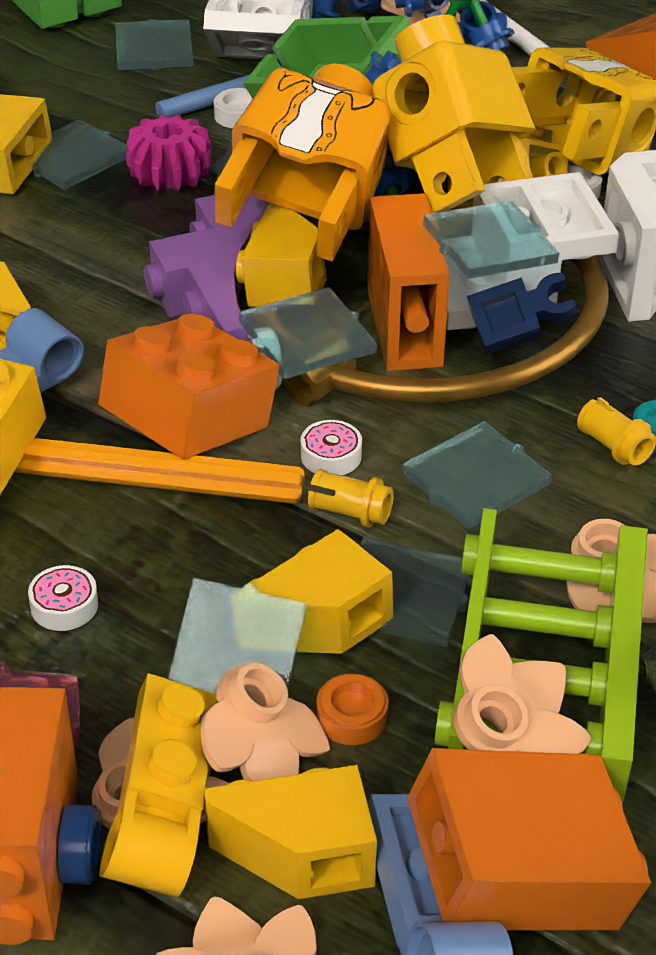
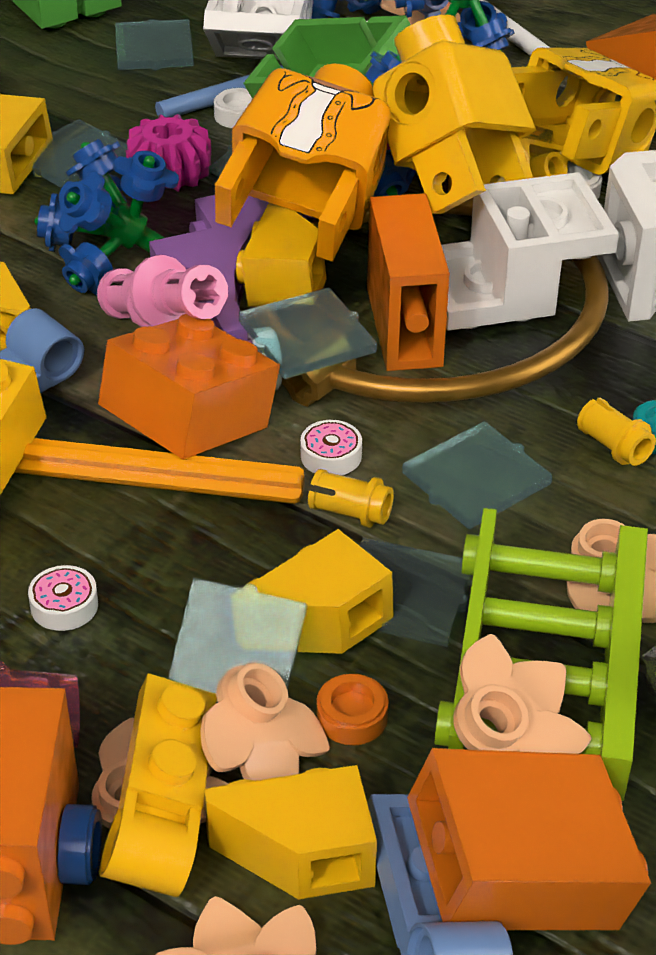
clear light blue piece [423,201,560,279] -> none
dark blue plate [467,273,576,355] -> none
none -> blue plant [34,139,179,295]
none -> bright pink piece [97,255,228,327]

